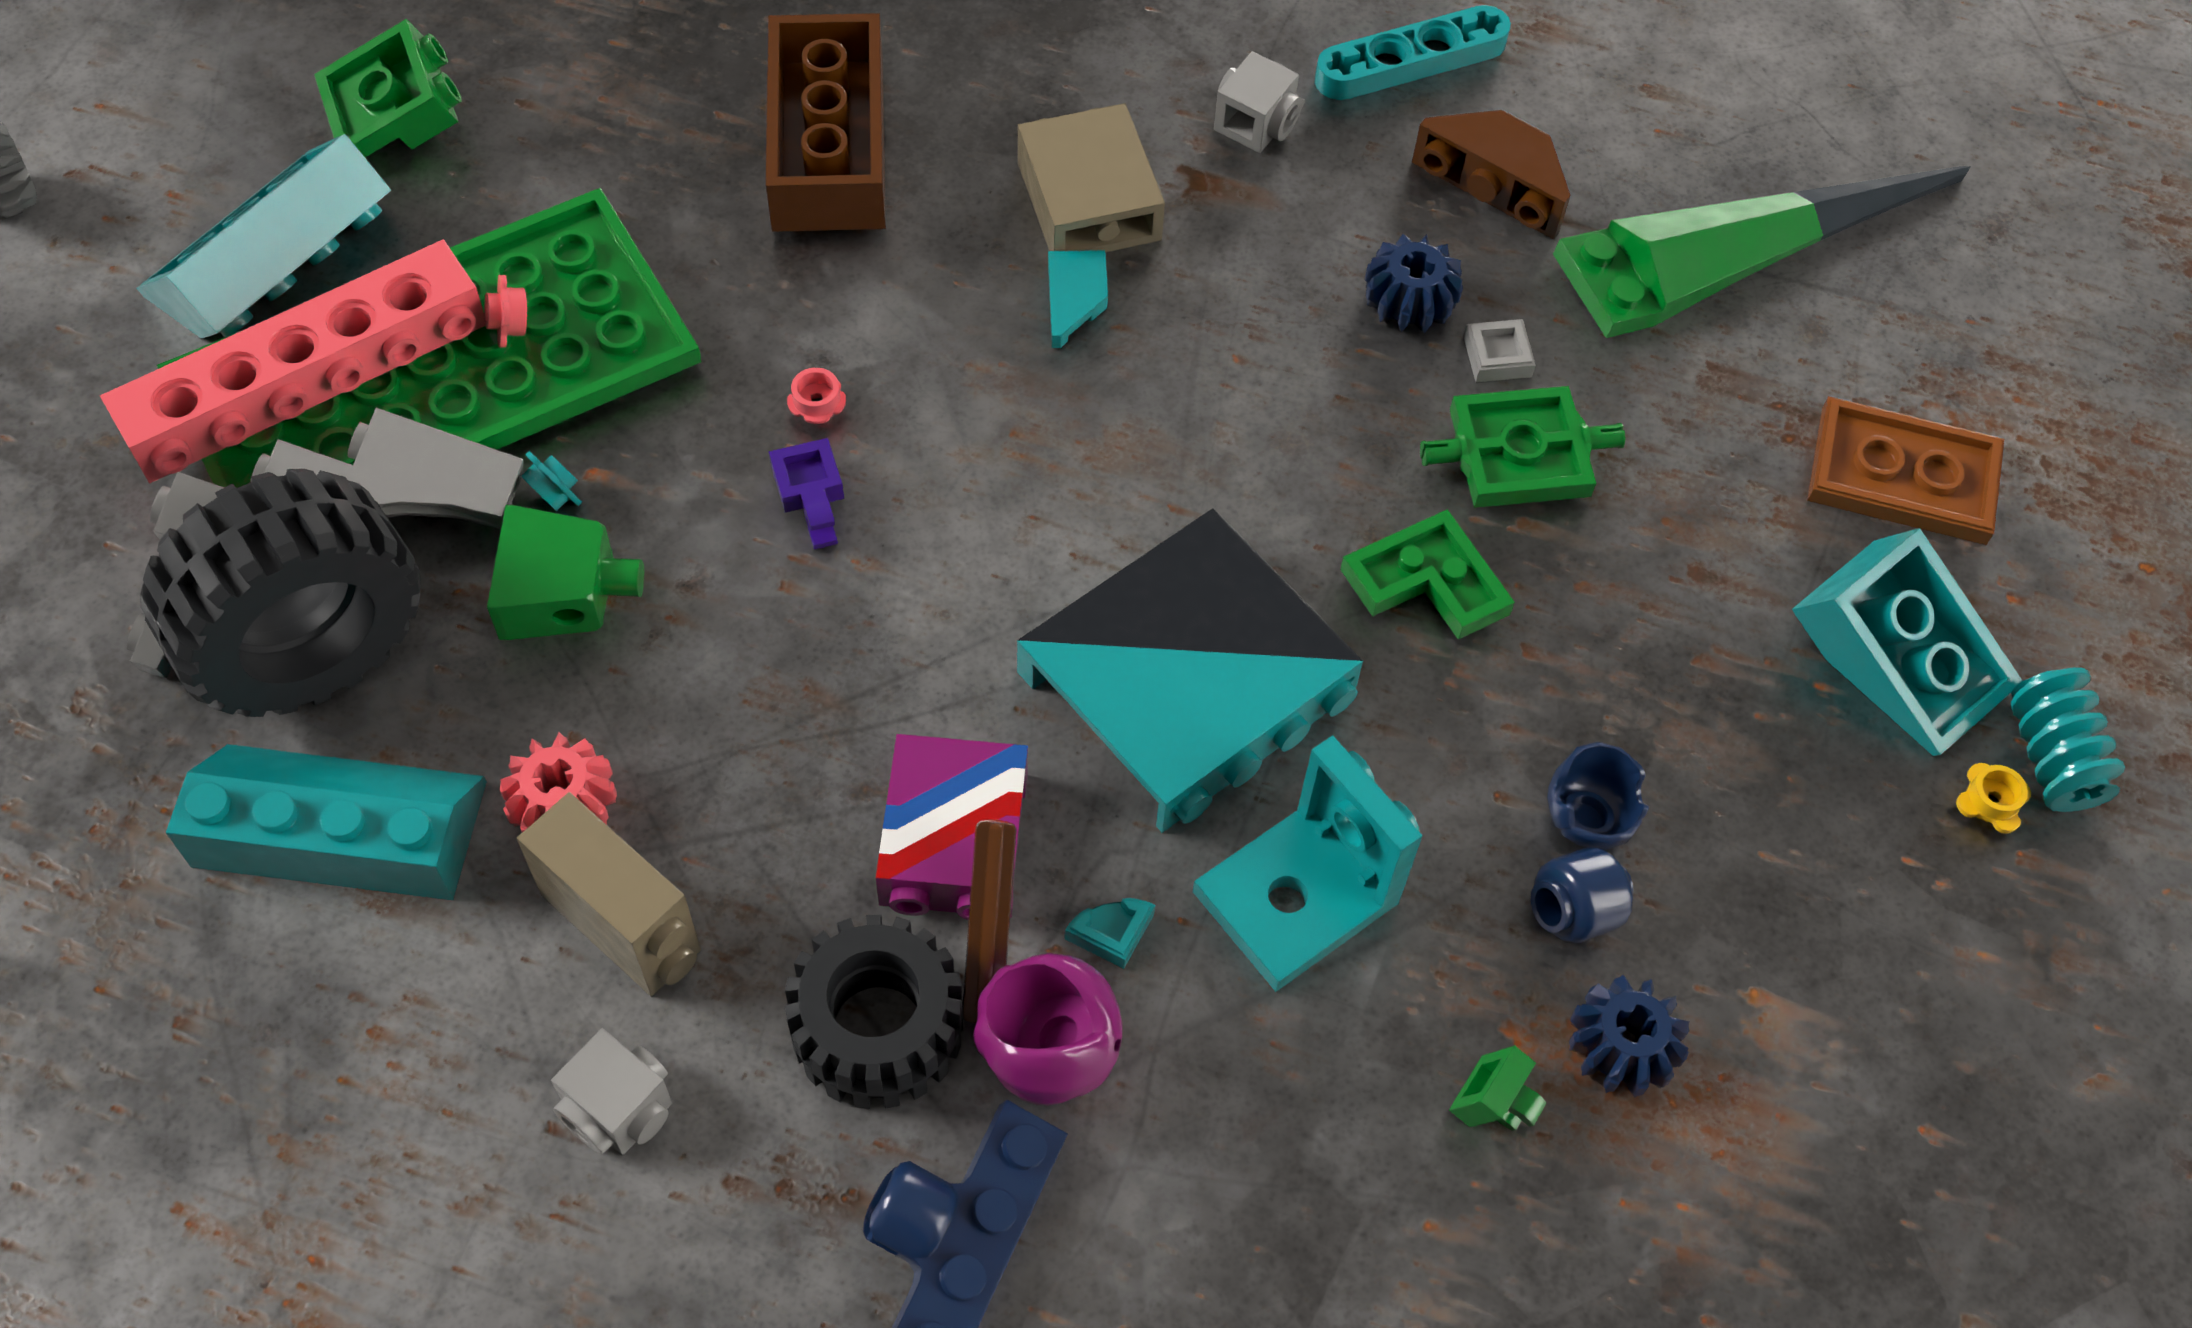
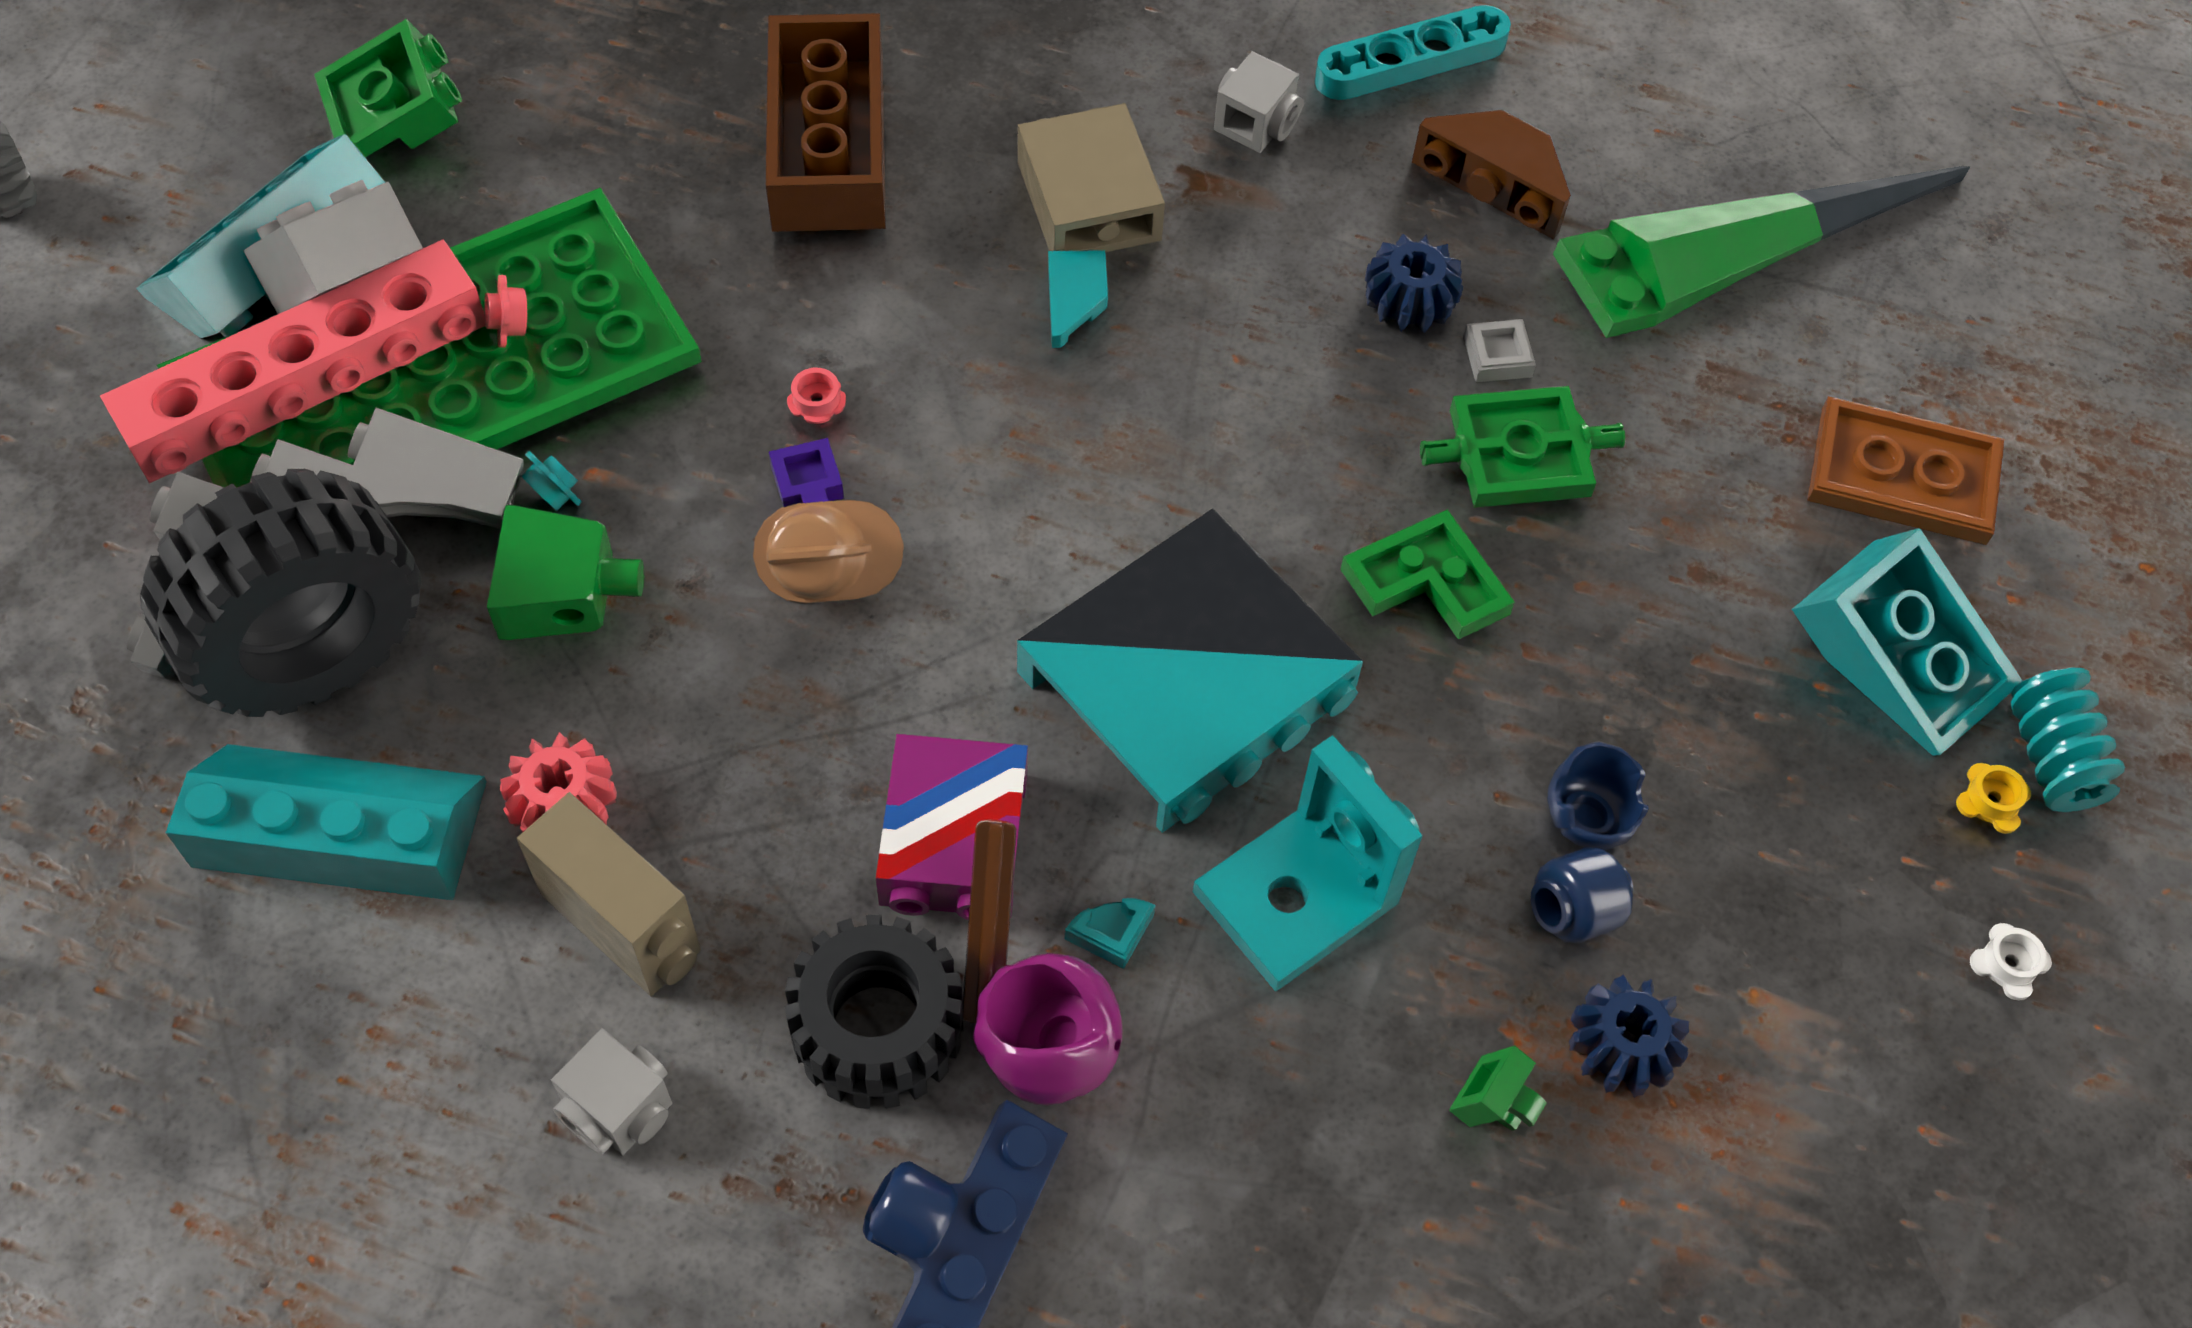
none -> light grey brick [243,180,423,314]
none -> medium nougat piece [753,500,904,603]
none -> white plate [1970,923,2052,1001]

